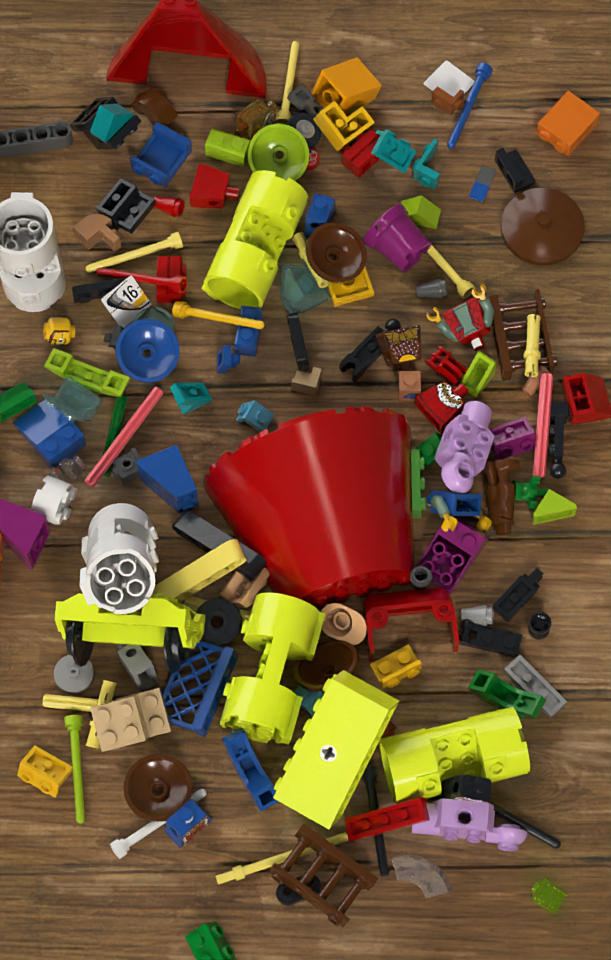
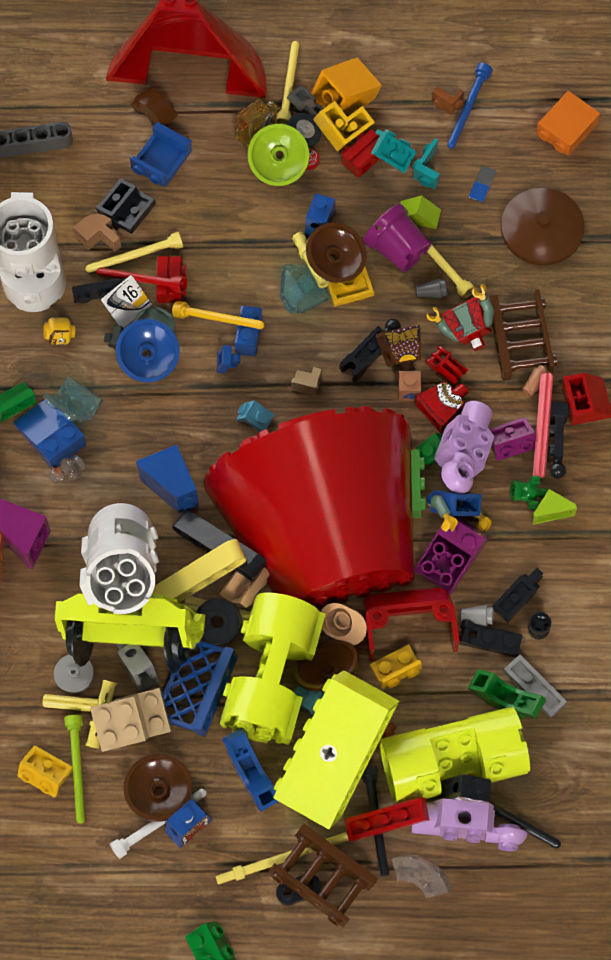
white brick [31,475,78,525] -> none
lime slope [44,348,130,397] -> none
black bracket [70,97,141,149] -> none
coral axle [85,387,163,488] -> none
teal slope [90,103,133,143] -> none
green axle [102,395,128,477] -> none
dark grey brick [111,448,141,485] -> none
red cone [153,196,185,217] -> none
teal slope [170,383,213,414] -> none
red torso [190,163,240,209] -> none
neon yellow cylinder [201,170,308,309] -> none
lime brick [205,128,251,168] -> none
black beam [287,313,309,371] -> none
dark grey cone [410,566,432,590] -> none
white sticker [423,60,475,97] -> none
lime slope [461,351,497,398] -> none
reddish brown piece [483,459,520,536] -> none
black panel [495,148,535,193] -> none
light yellow pin [524,314,541,377] -> none
clear neon green bracket [531,877,567,915] -> none

